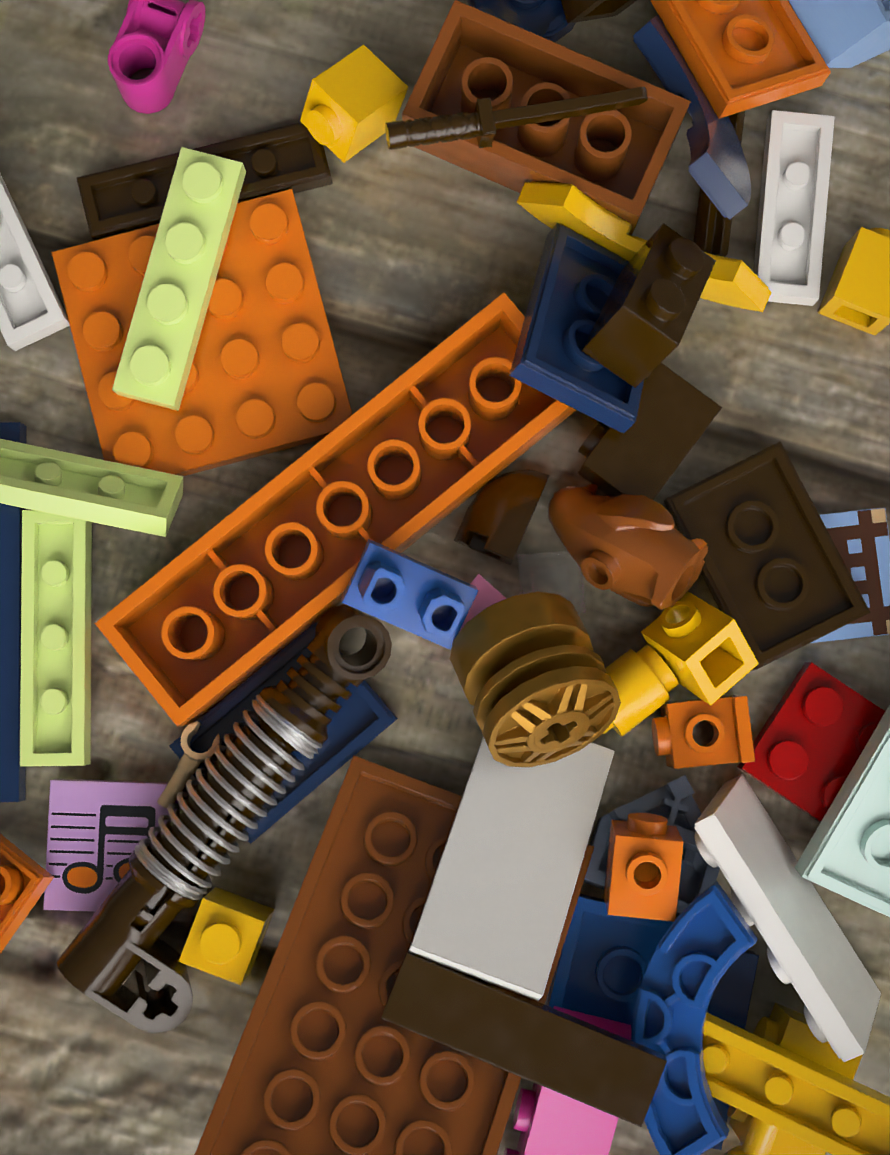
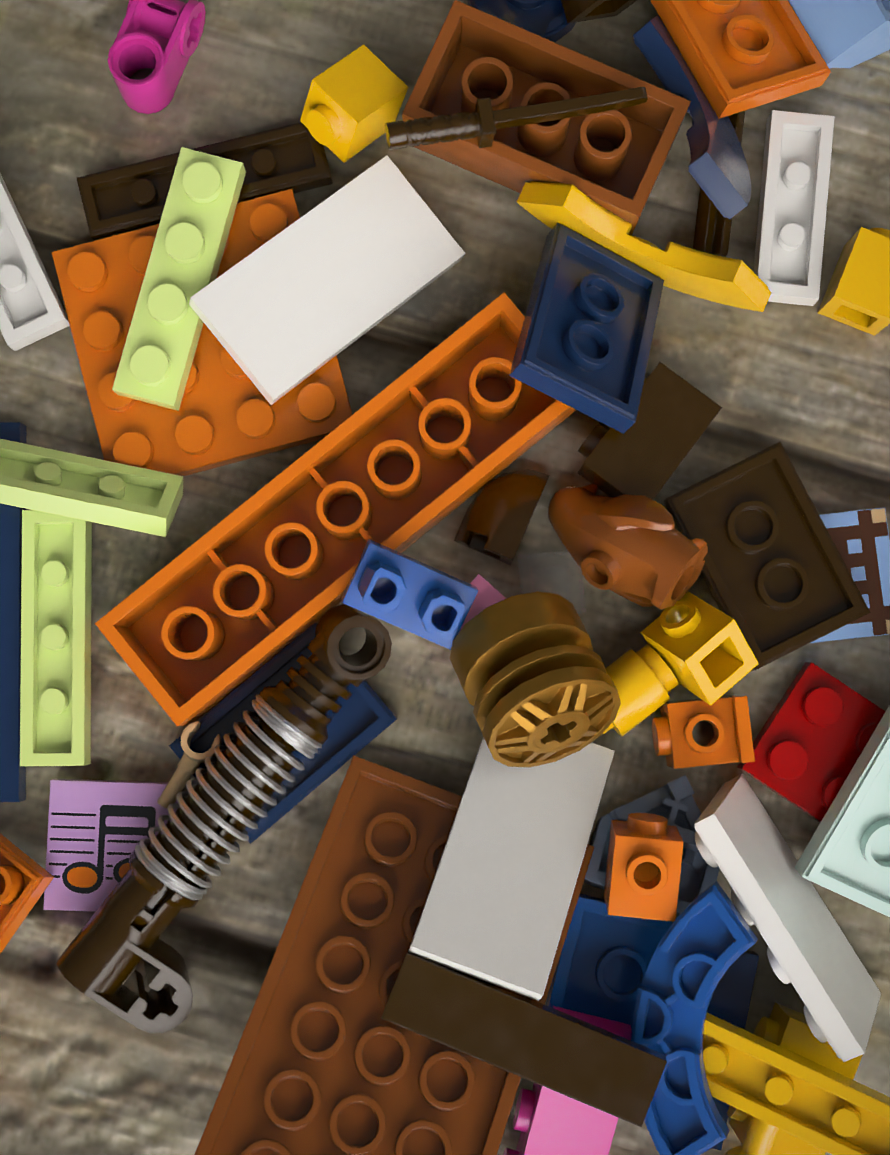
yellow brick [178,887,275,986] -> none
dark brown brick [582,223,716,388] -> none
none -> white tile [189,155,466,405]

